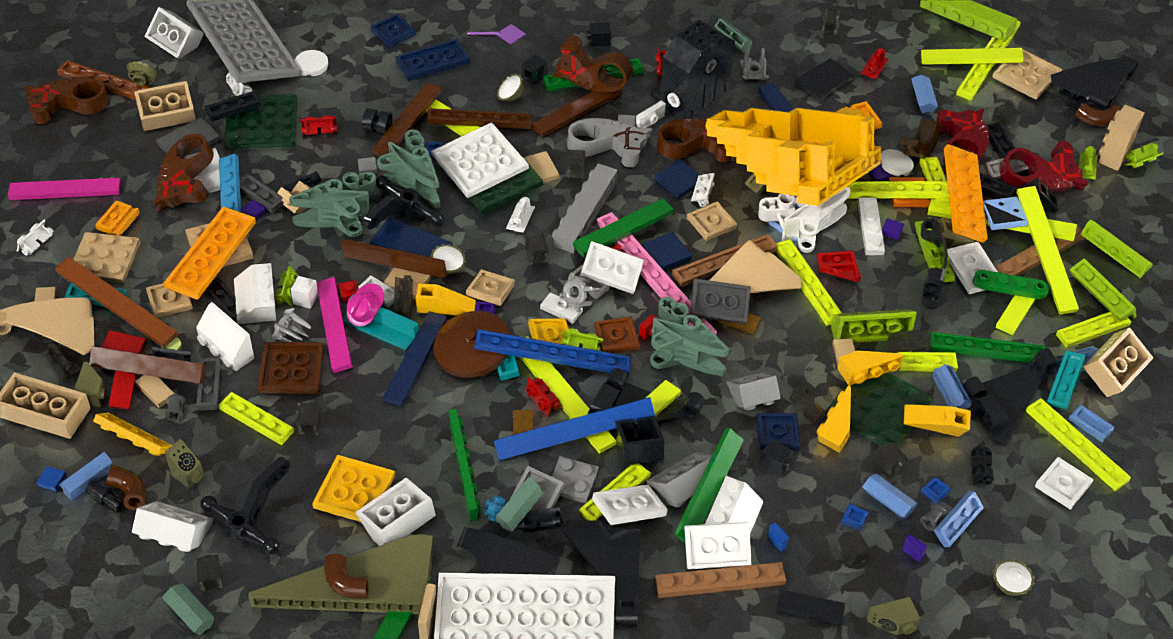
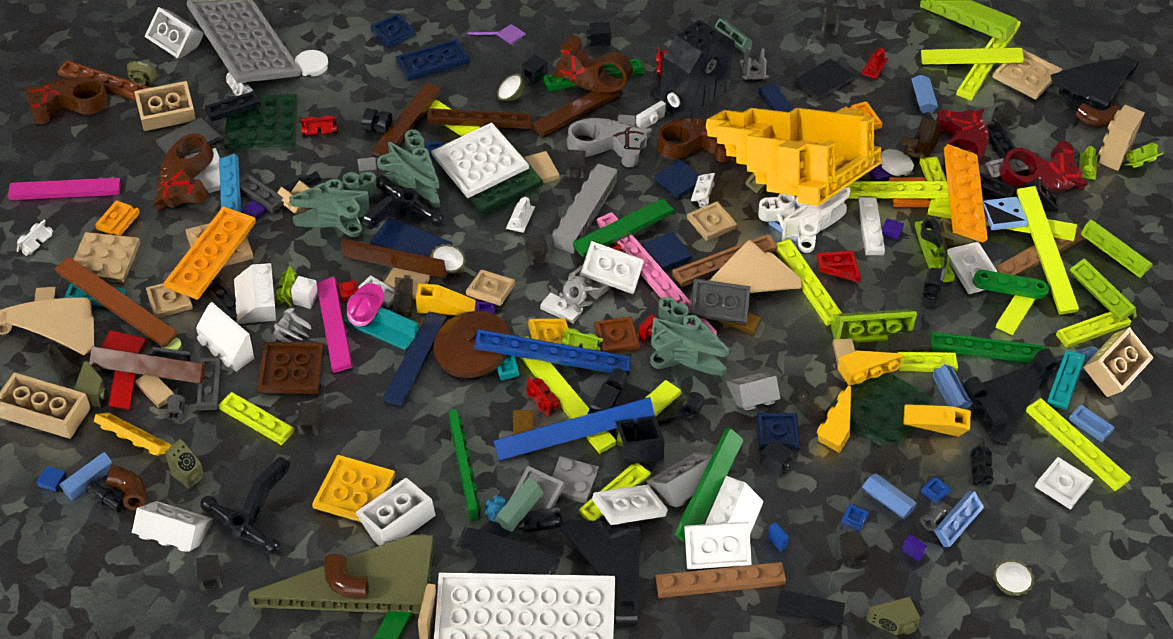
sand green piece [162,583,214,635] -> none

